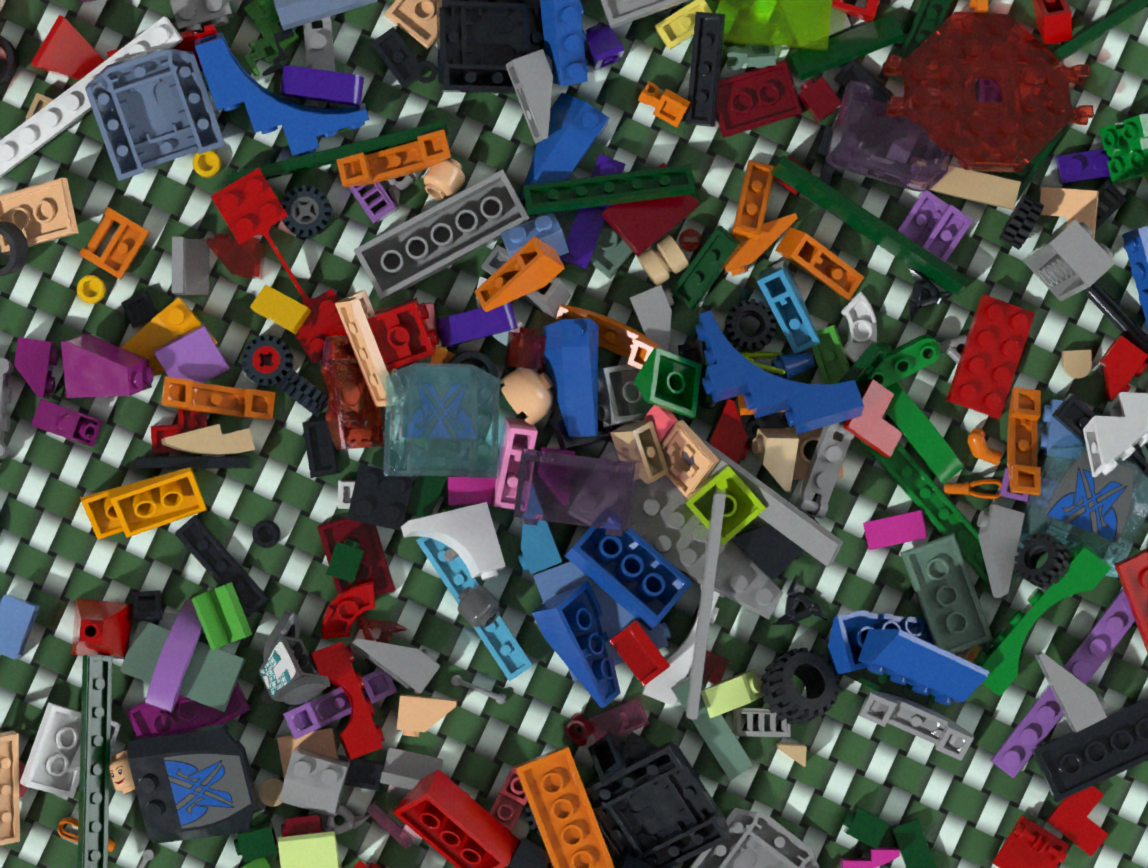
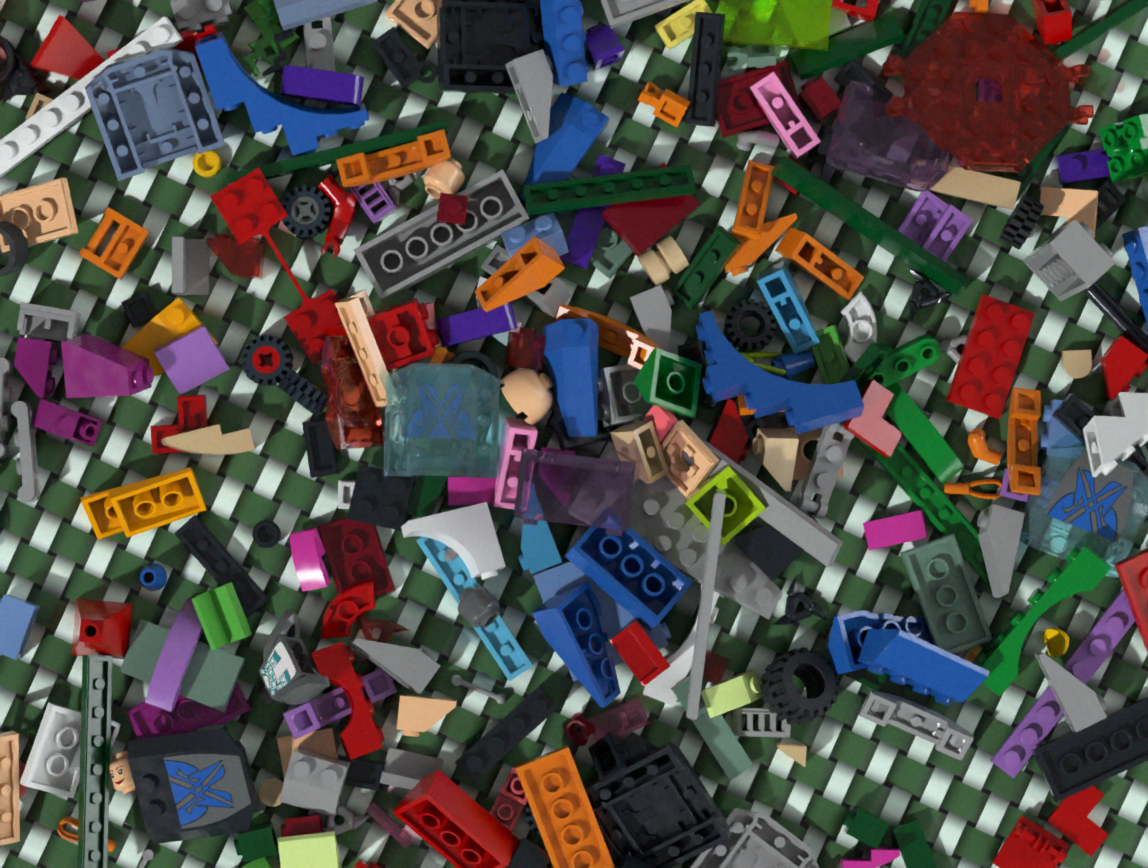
yellow tile [77,275,106,304] -> none
black tile [132,590,163,622] -> none
black tile [135,456,251,469] -> none
orange slope [161,376,276,420] -> none
yellow tile [250,284,311,334] -> none
dark green brick [326,538,365,583] -> none
clear red hinge [679,229,702,252] -> none
black tyre [1014,532,1070,588] -> none
none -> black piece [2,52,55,106]
none -> light grey plate [11,401,40,502]
none -> light grey hinge [17,302,81,341]
none -> blue cone [139,563,167,591]
none -> dark pink slope [289,527,331,592]
none -> red arm [317,175,357,259]
none -> dark red plate [437,192,469,225]
none -> black arch [455,685,558,784]
none -> light grey arm [736,130,779,151]
none -> bright pink slope [750,71,821,160]
none -> yellow piece [1042,627,1069,658]

